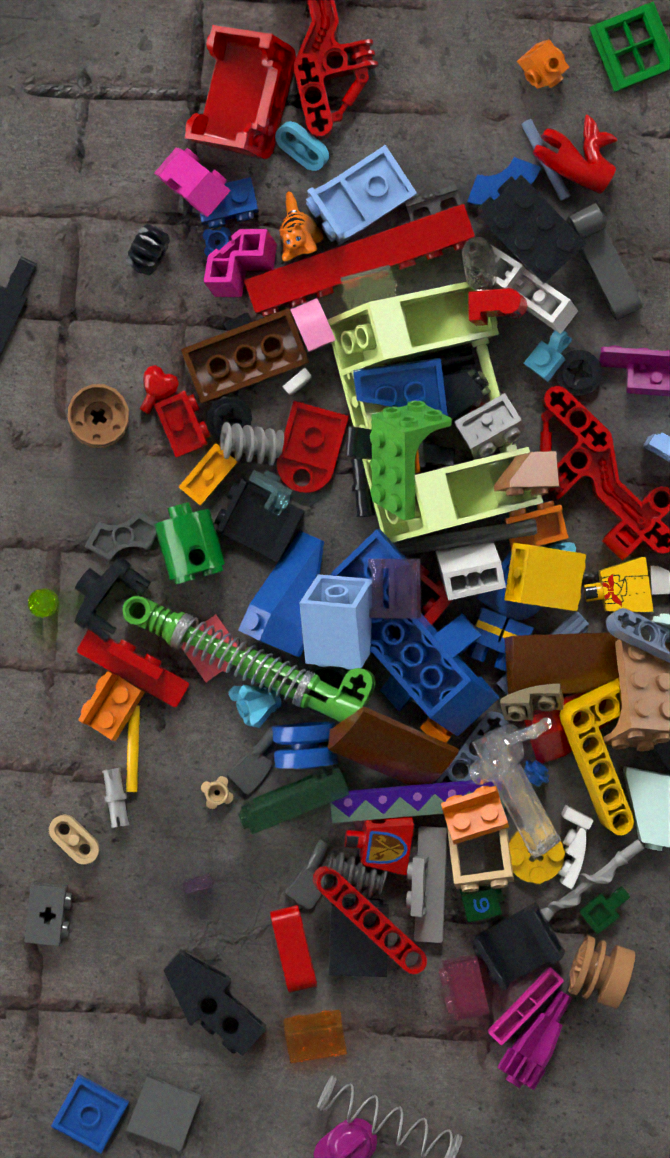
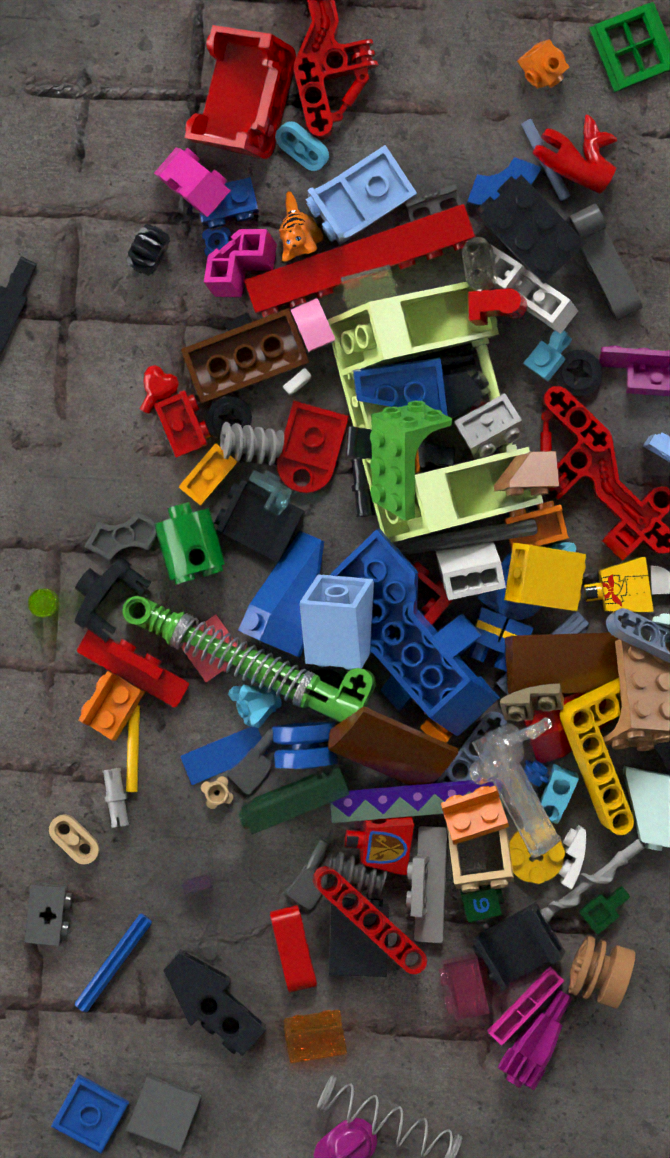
medium nougat wheel [68,384,129,448] -> none
clear purple plate [368,558,421,619] -> none
white tile [561,805,594,830] -> none
none -> blue axle [75,914,152,1013]
none -> blue sticker [180,726,268,785]
none -> medium azure leg [535,764,579,824]

